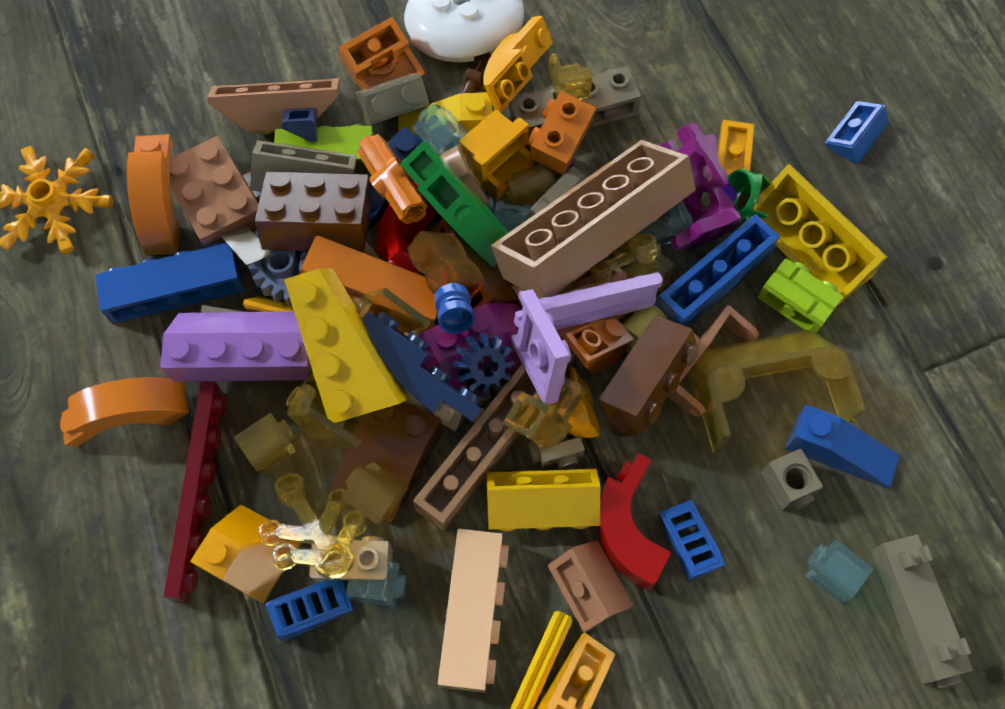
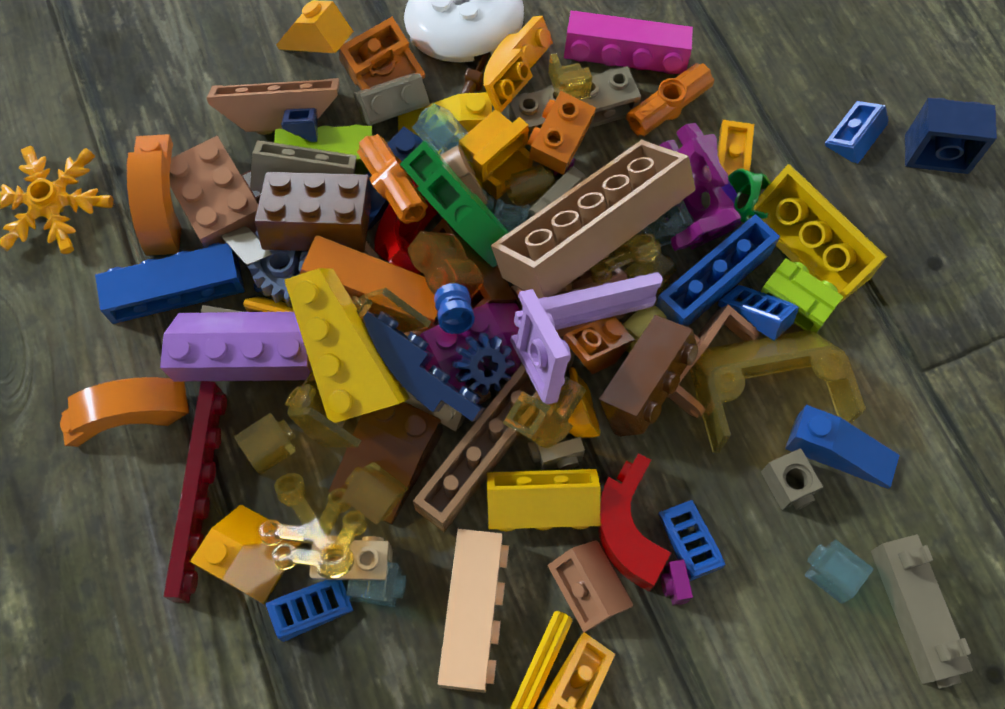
none -> light orange slope [276,0,354,53]
none -> dark pink brick [564,10,693,74]
none -> orange piece [626,63,714,136]
none -> magenta plate [661,559,693,606]
none -> blue slope [718,285,799,341]
none -> dark blue brick [905,98,997,174]

